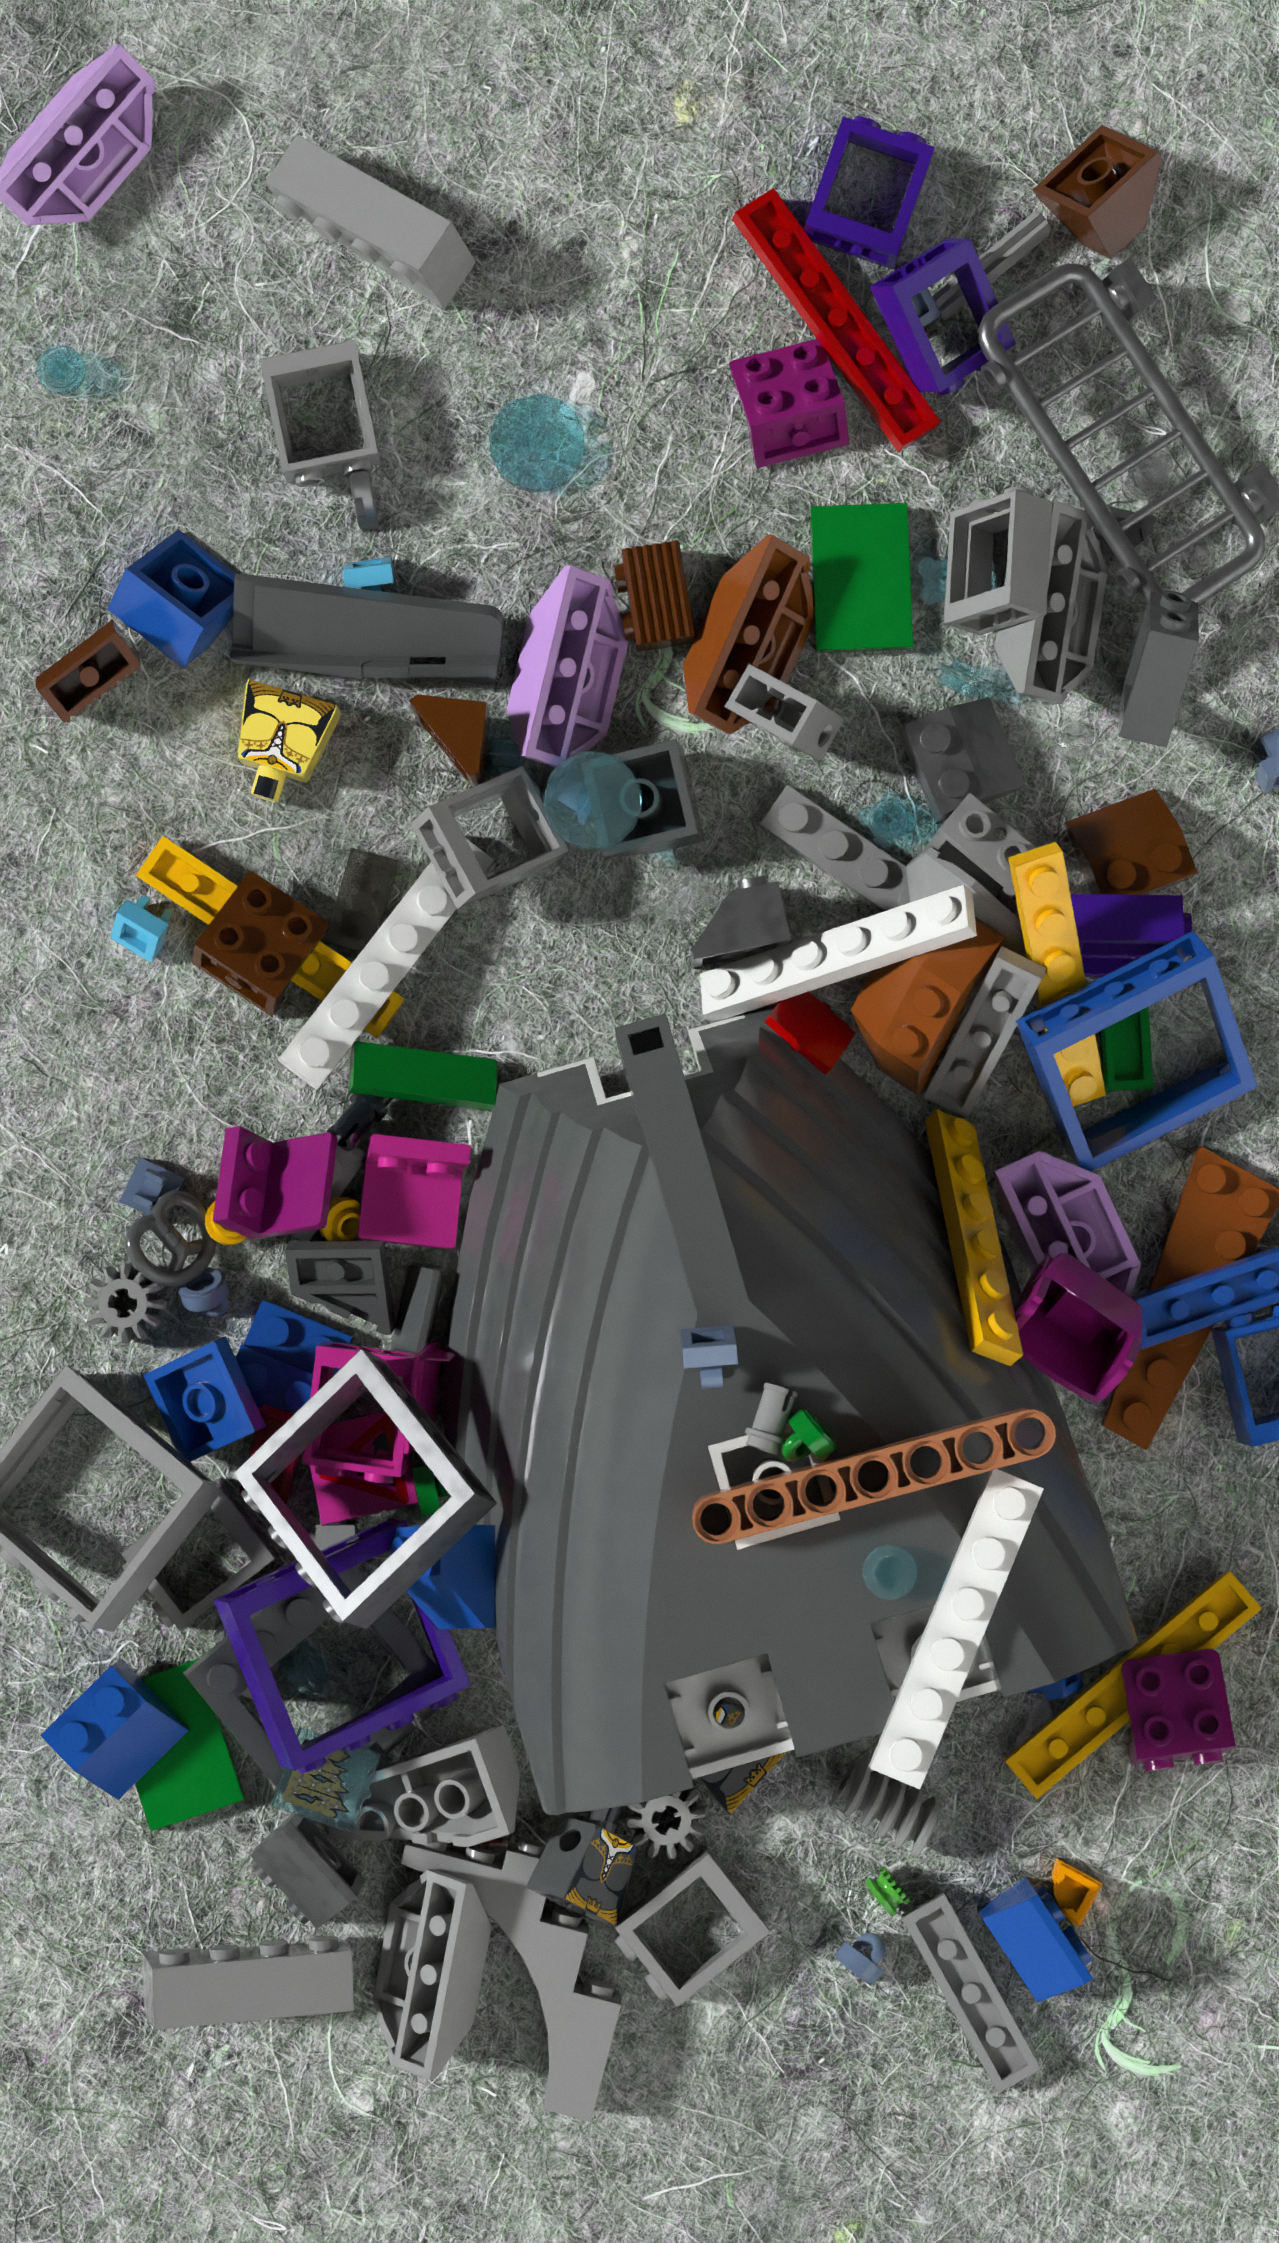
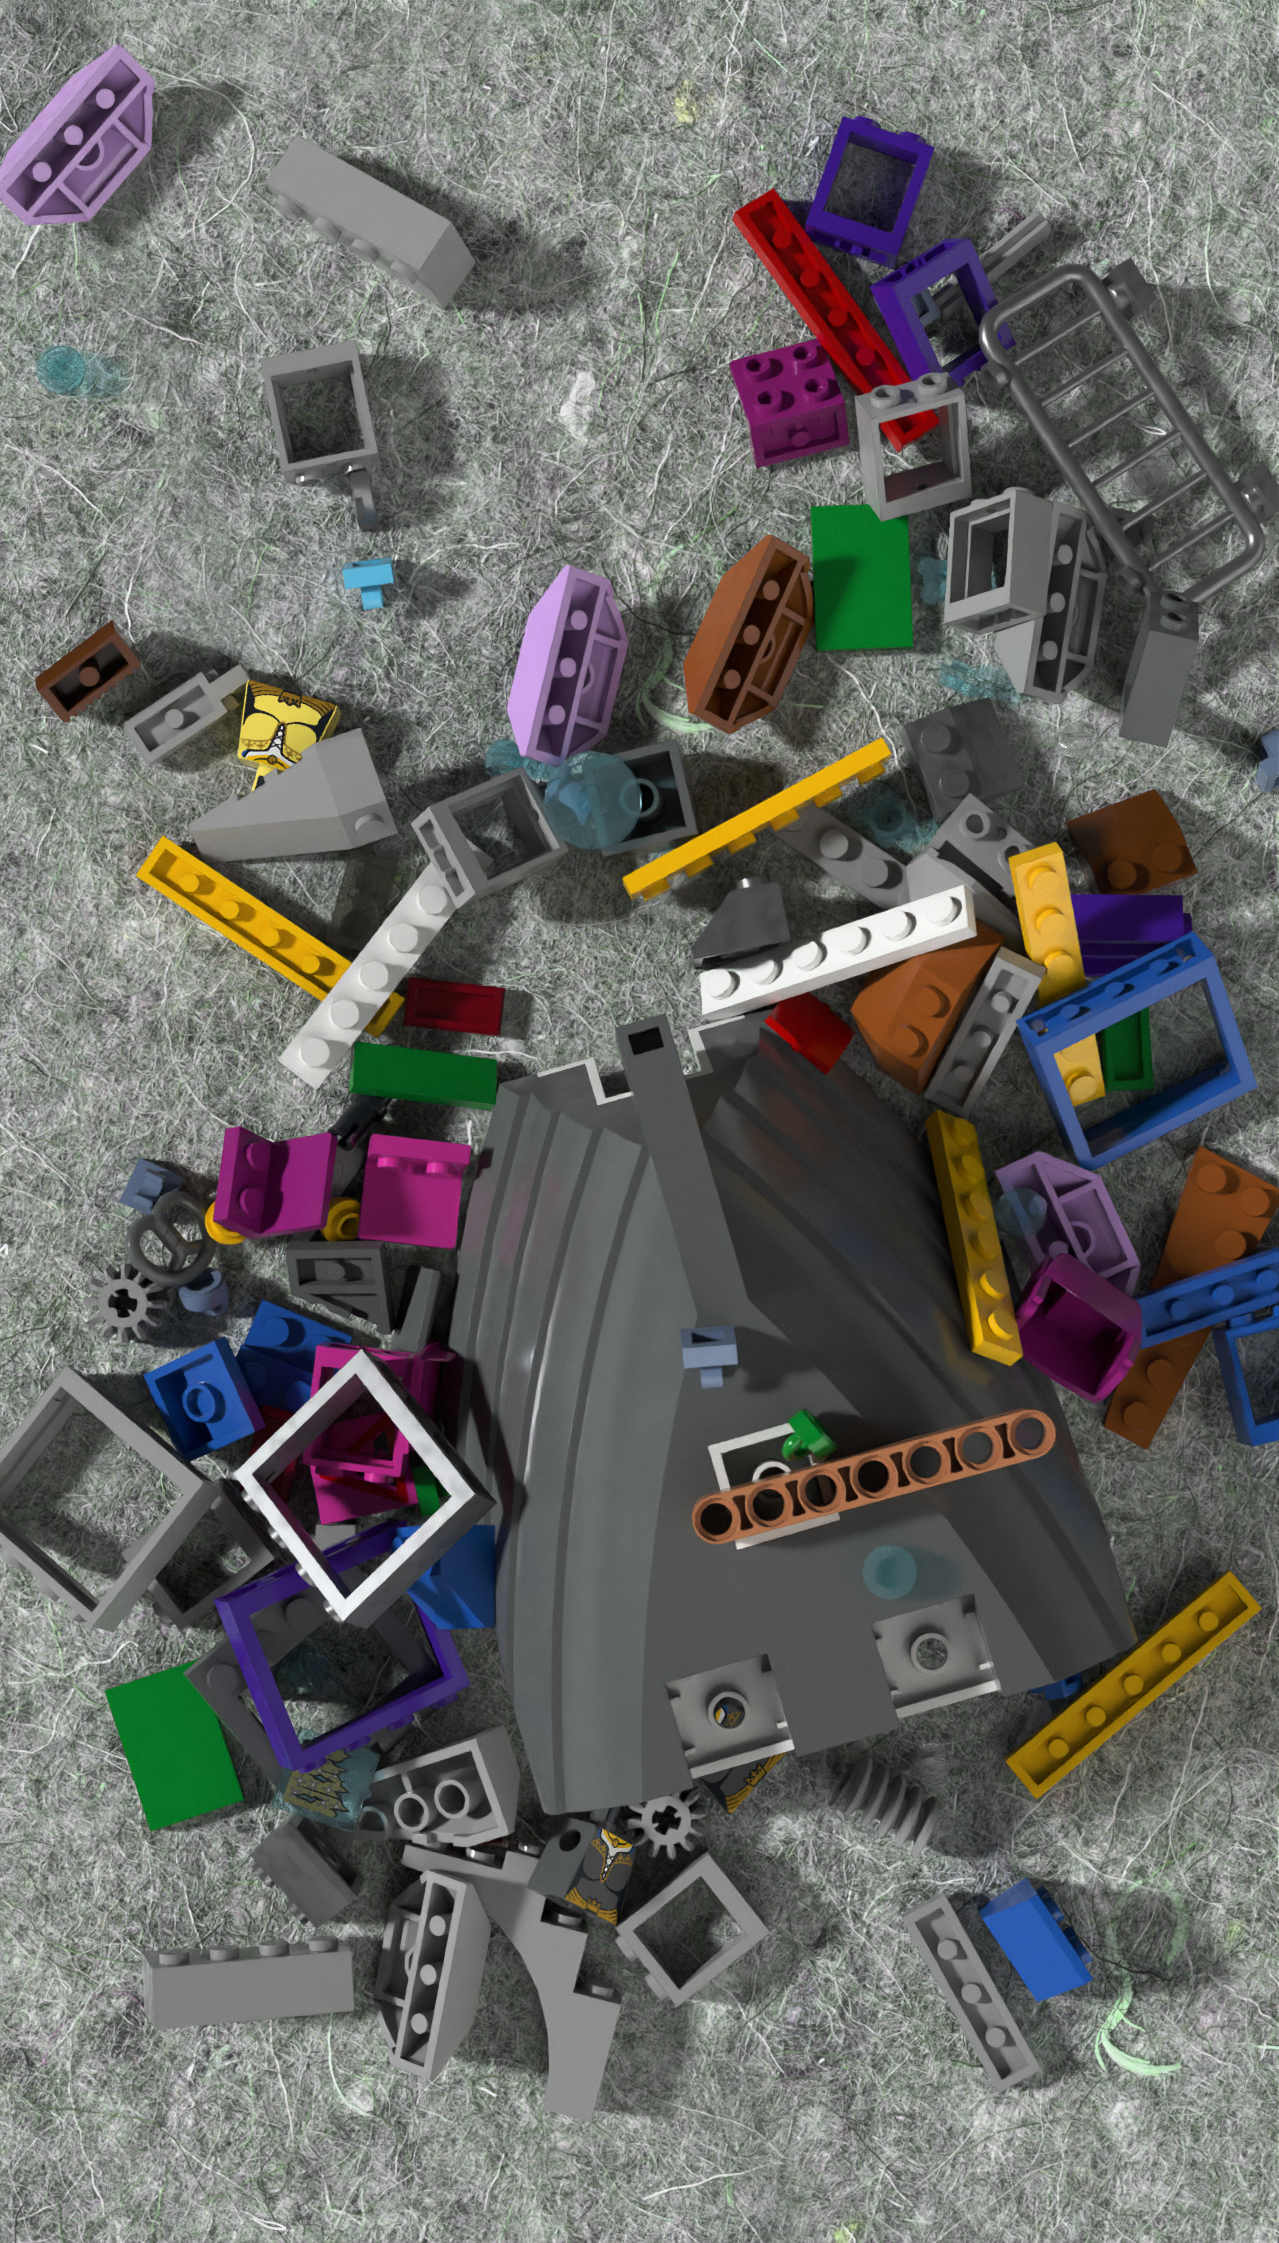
blue slope [40,1659,190,1800] -> none
blue slope [107,529,236,668] -> none
medium azure tile [110,895,172,963] -> none
reddish brown bracket [192,872,329,1017] -> none
dark grey piece [230,573,504,684] -> none
reddish brown slope [409,695,491,787] -> none
clear light blue tile [489,394,585,493] -> none
reddish brown brick [614,540,695,652] -> none
light grey torso [725,664,843,761] -> none
light grey pin [745,1383,798,1455] -> none
sand blue tile [835,1933,885,1985] -> none
bright green bush [864,1866,911,1917] -> none
white plate [869,1469,1044,1790] -> none
reddish brown slope [1032,125,1162,259] -> none
light orange tile [1051,1858,1102,1927] -> none
magenta bracket [1121,1649,1236,1772] -> none
none -> light grey hinge [121,664,252,767]
none -> light grey wedge [189,727,398,863]
none -> dark red tile [403,977,506,1037]
none -> yellow plate [622,737,892,902]
none -> light grey window [855,372,972,522]
none -> clear light blue plate [996,1188,1046,1237]

